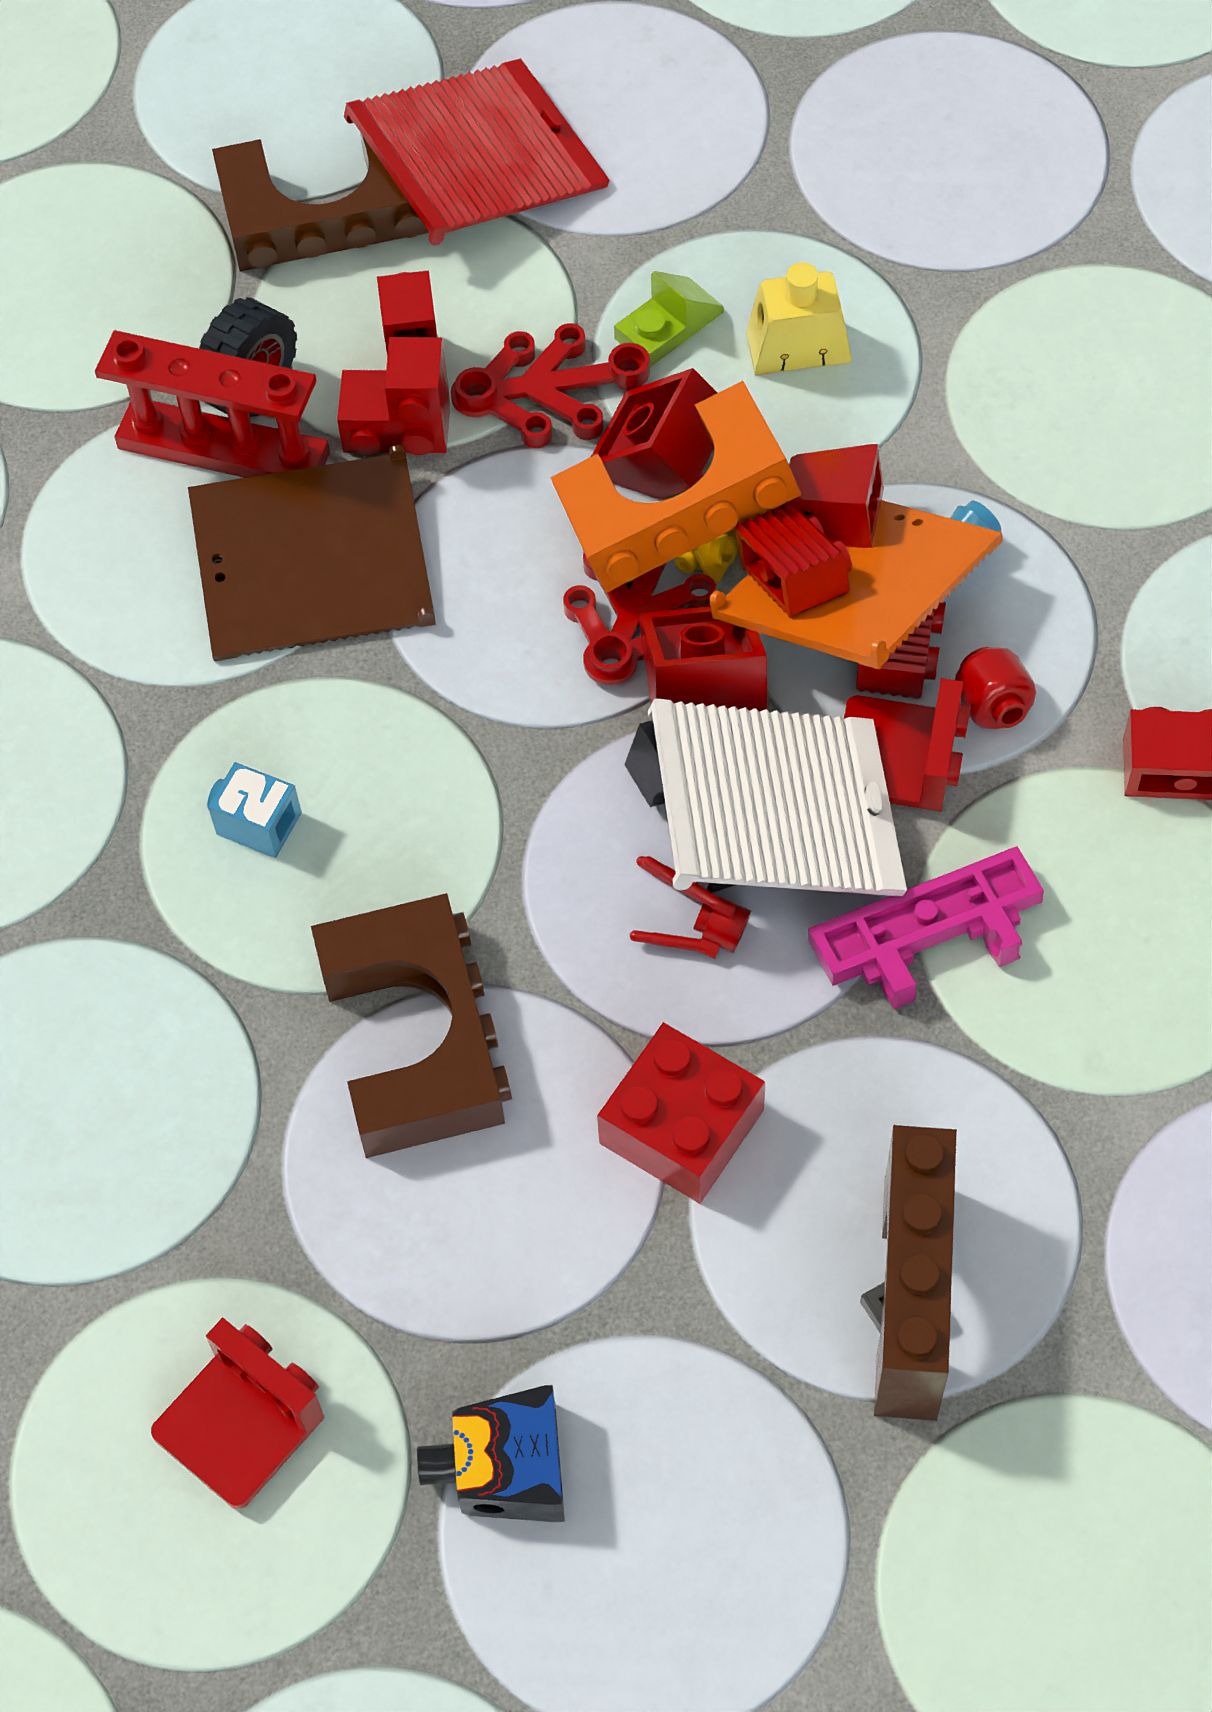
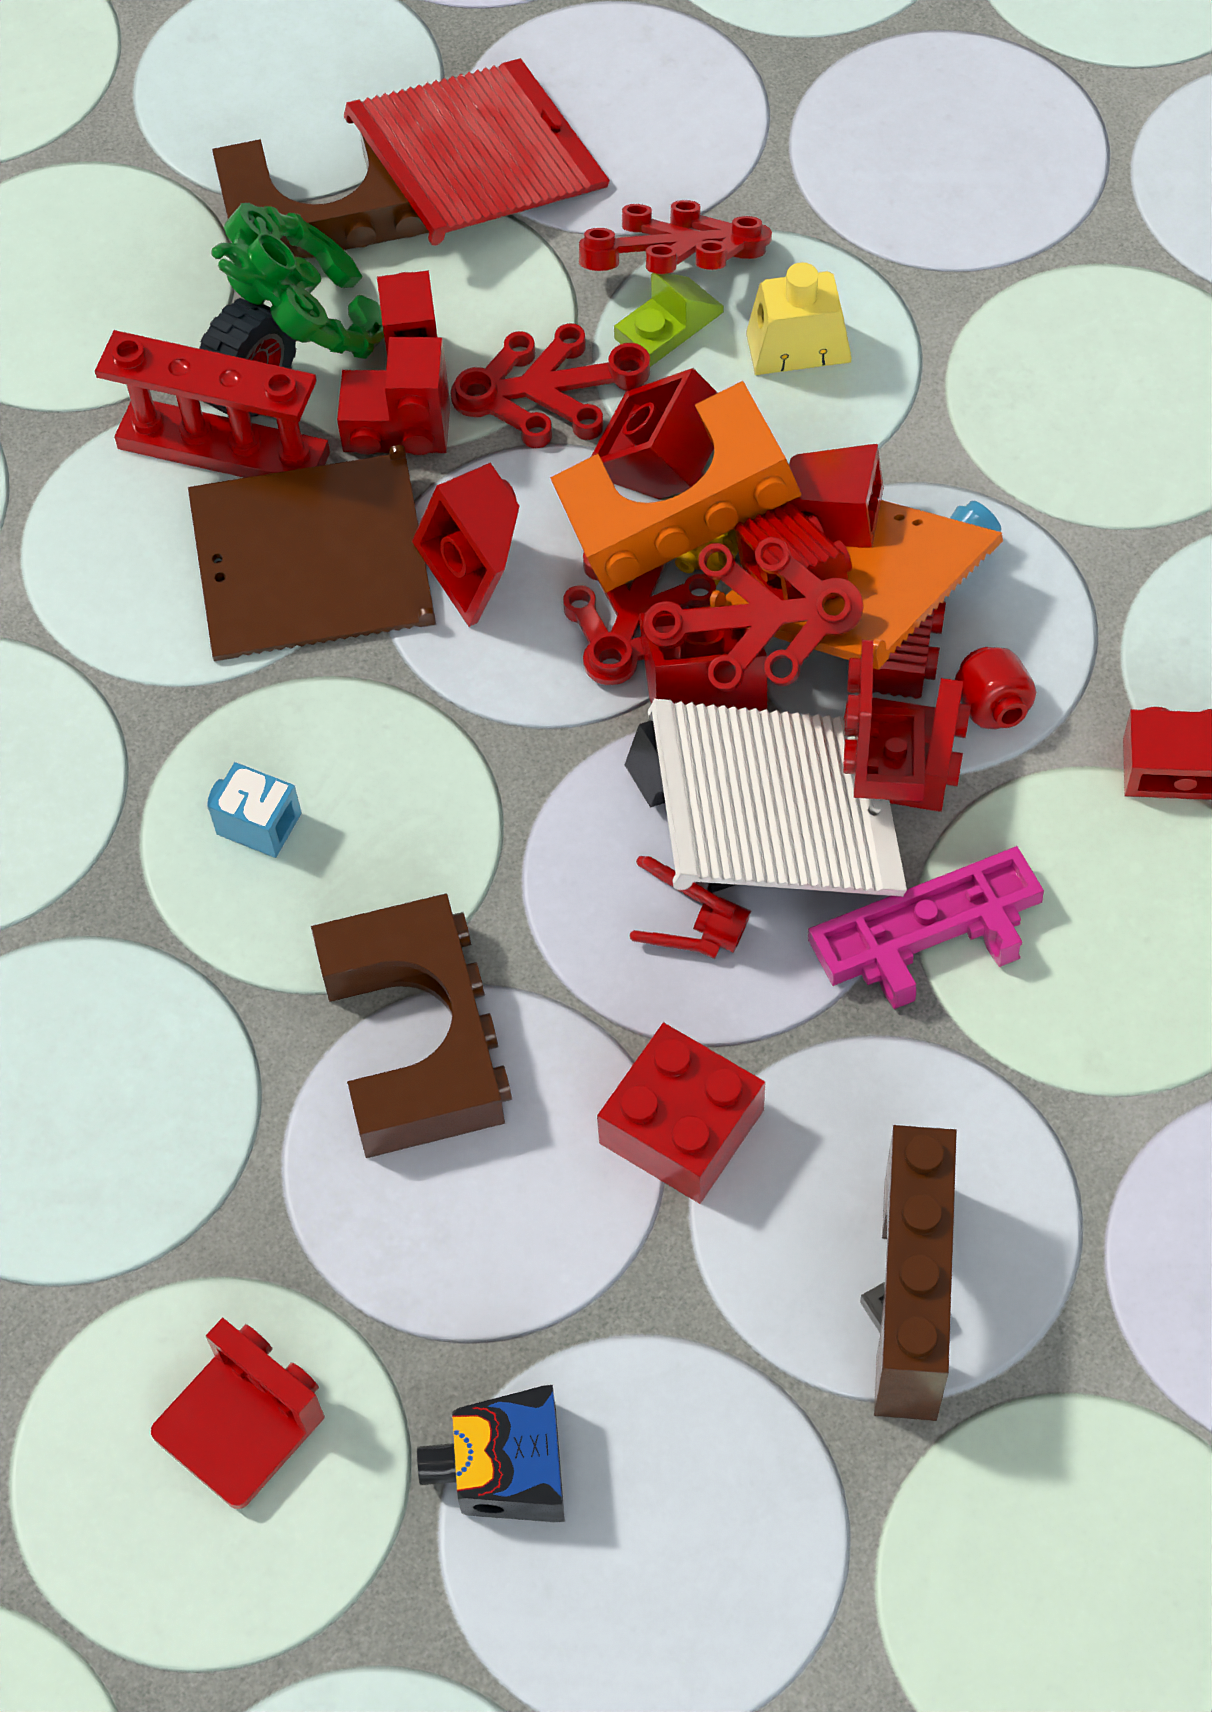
none -> green piece [211,203,384,359]
none -> red slope [412,462,520,627]
none -> red plant [579,200,772,274]
none -> red plant [643,537,864,692]
none -> red bracket [843,640,925,801]

